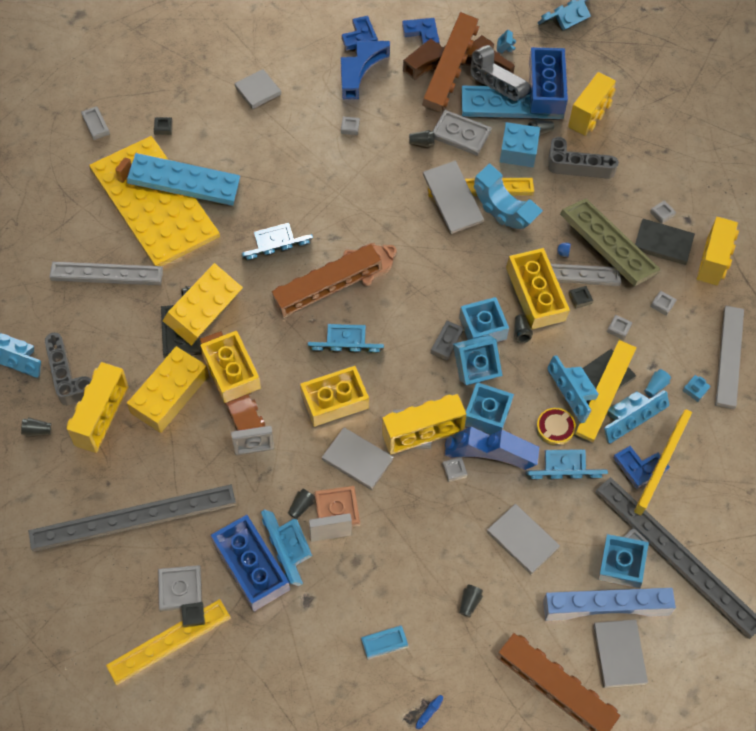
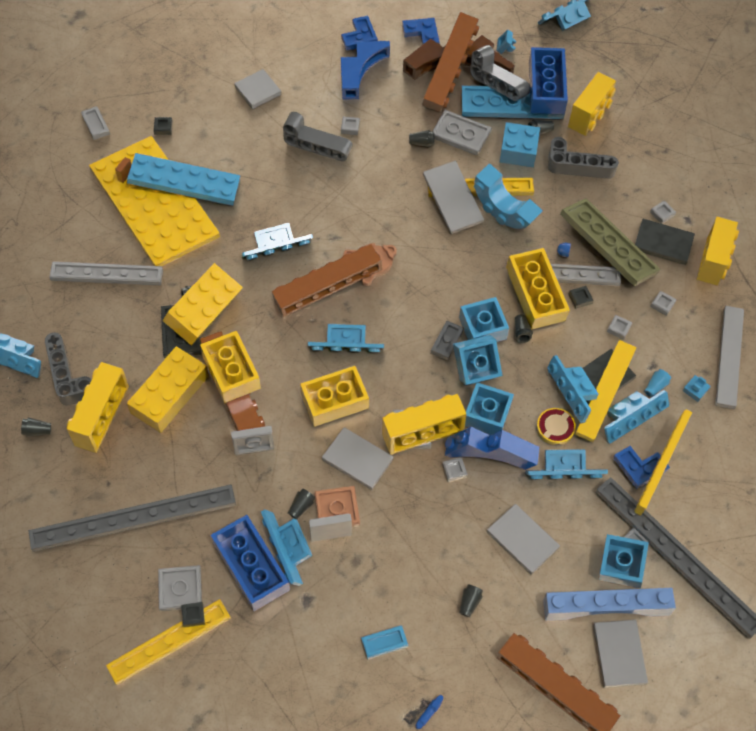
none -> dark grey beam [283,112,353,161]

